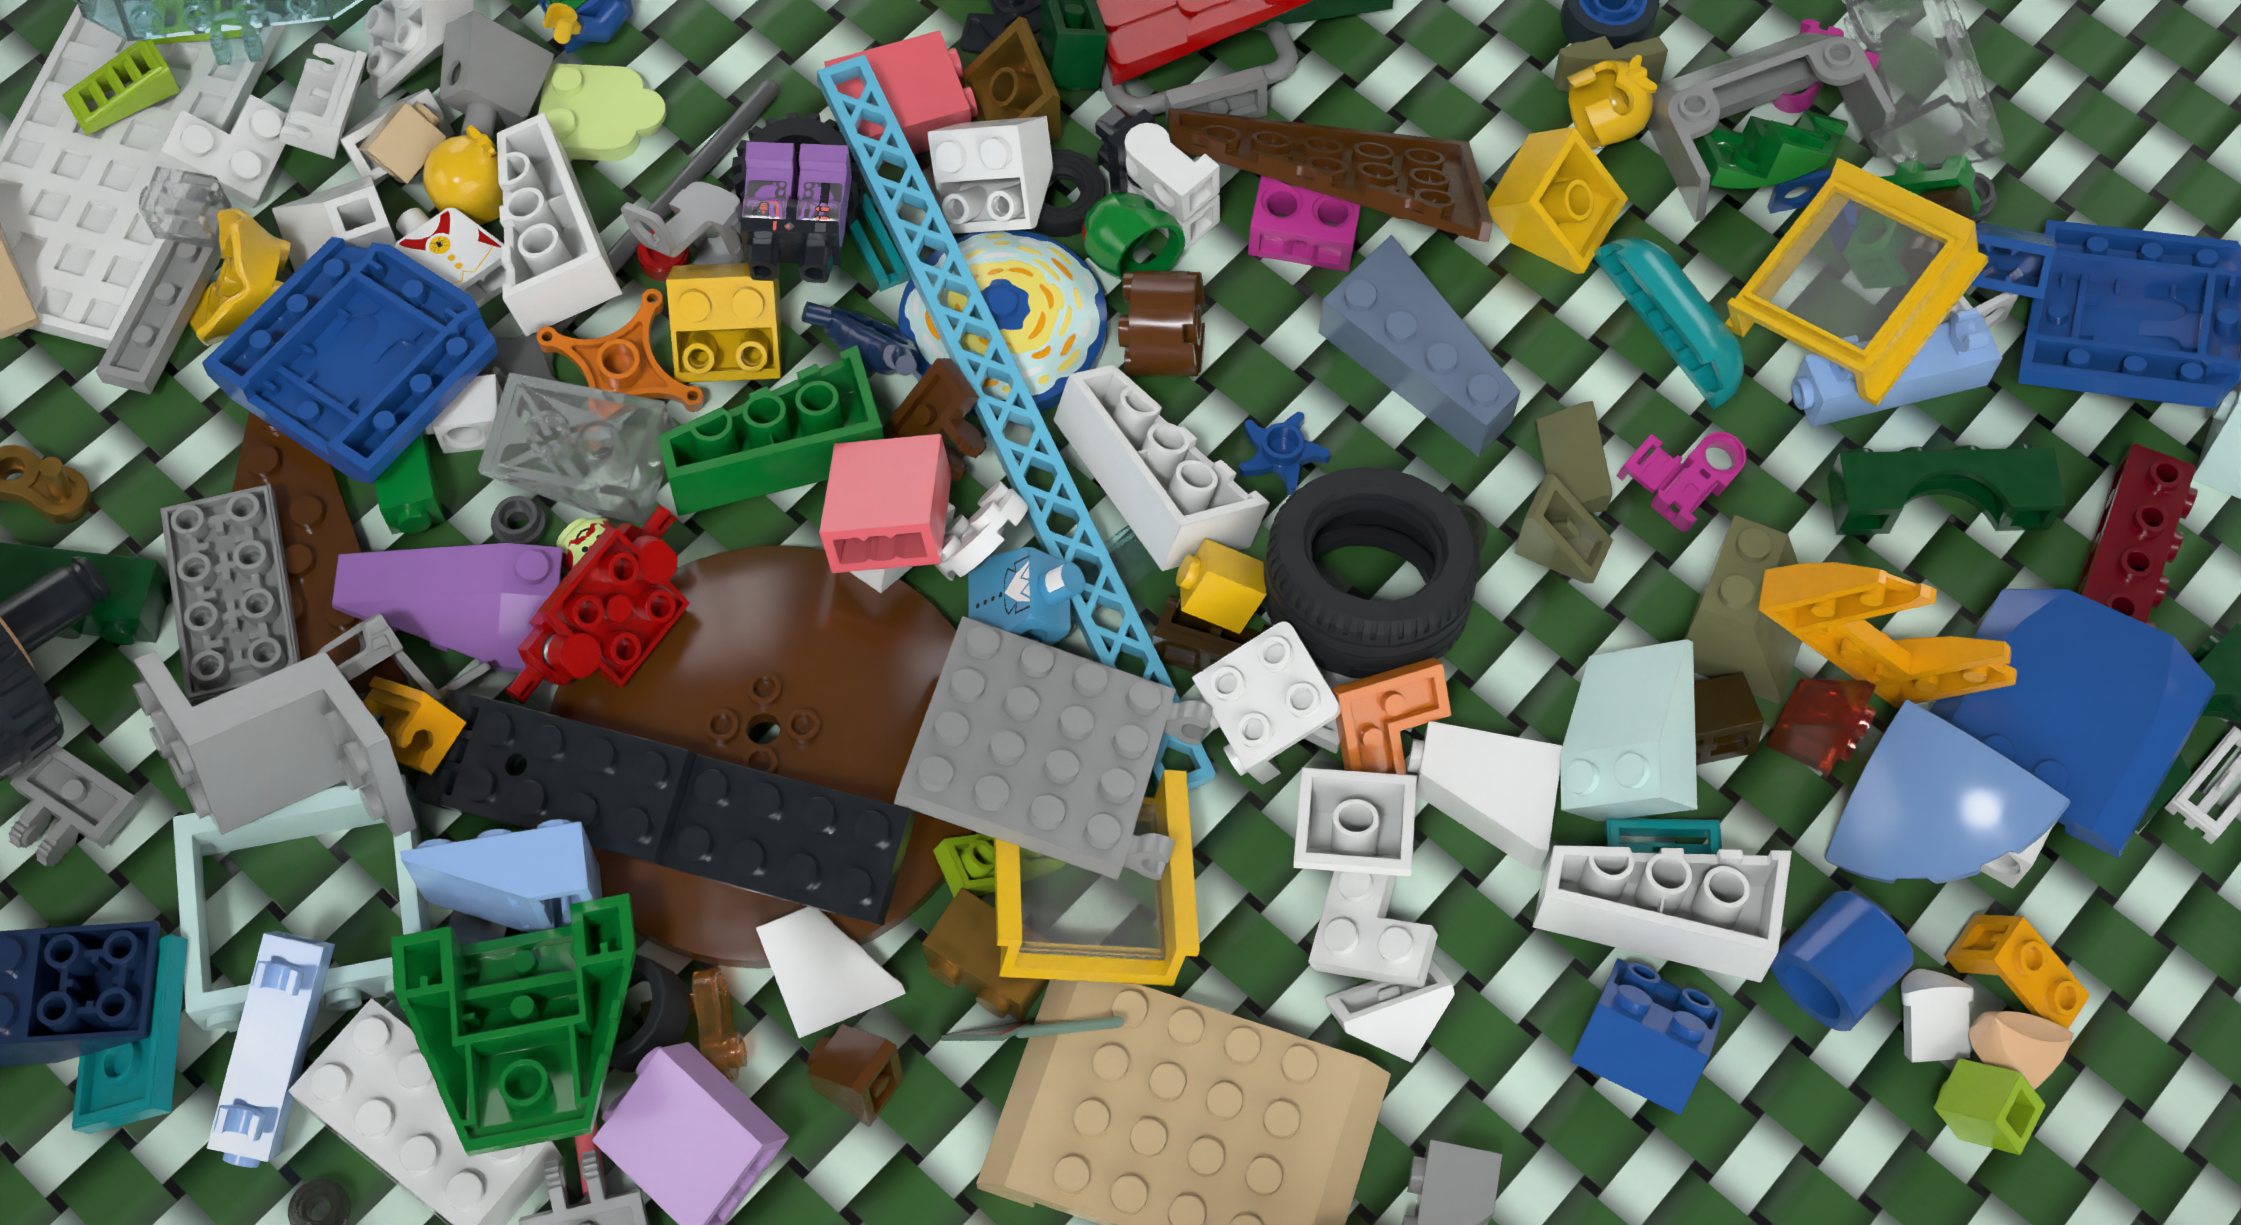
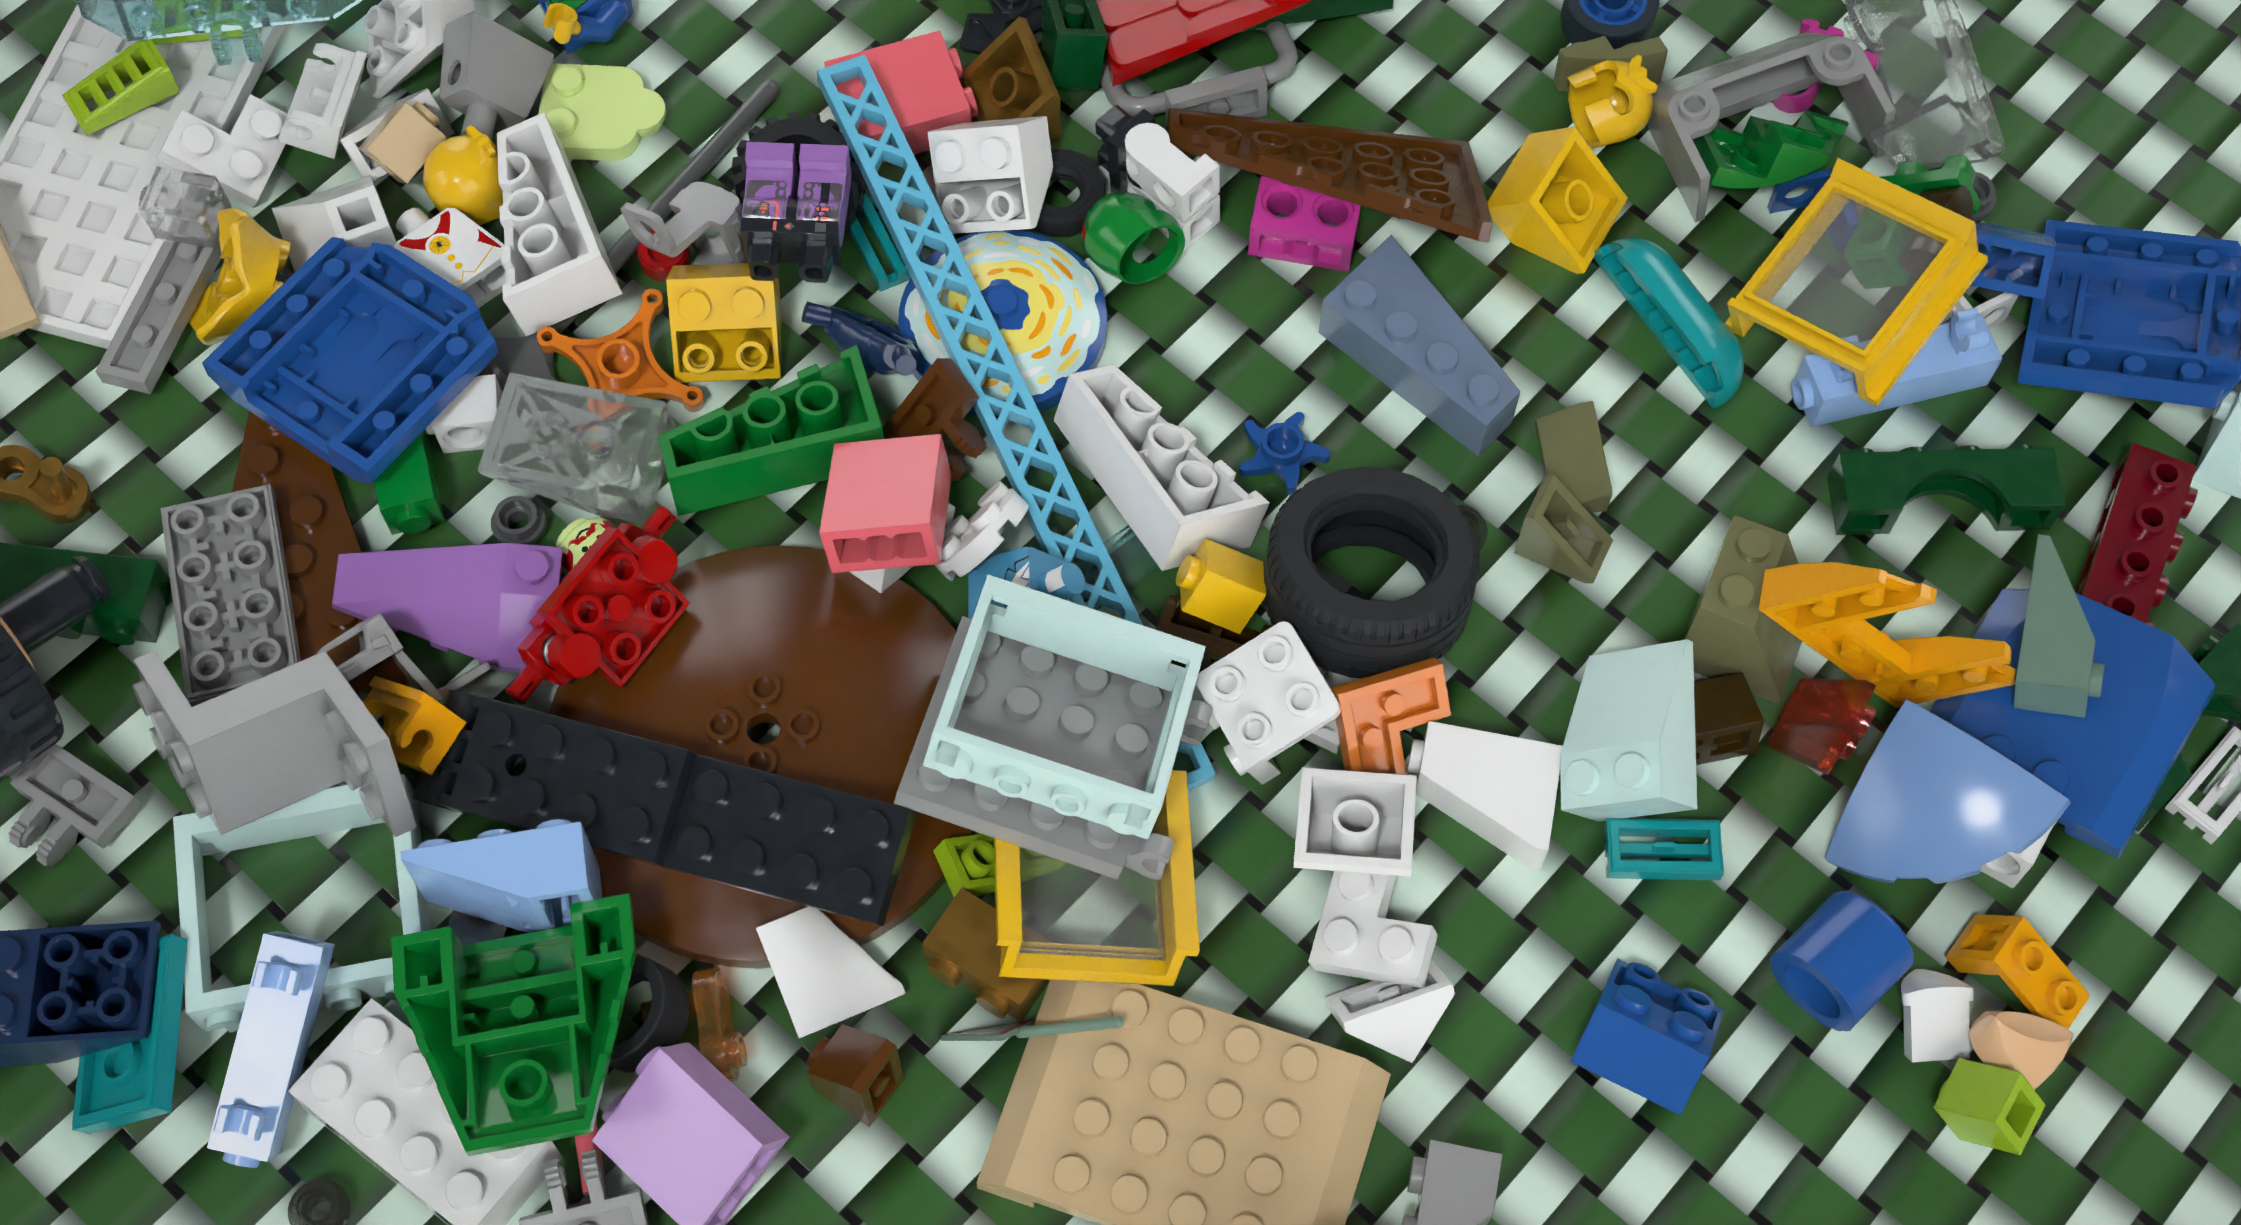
reddish brown brick [1118,271,1205,377] -> none
white wedge [1533,845,1792,983] -> none
dark pink piece [1616,432,1746,532] -> none
none -> light aqua window [923,574,1206,840]
none -> sand green slope [2014,534,2105,718]

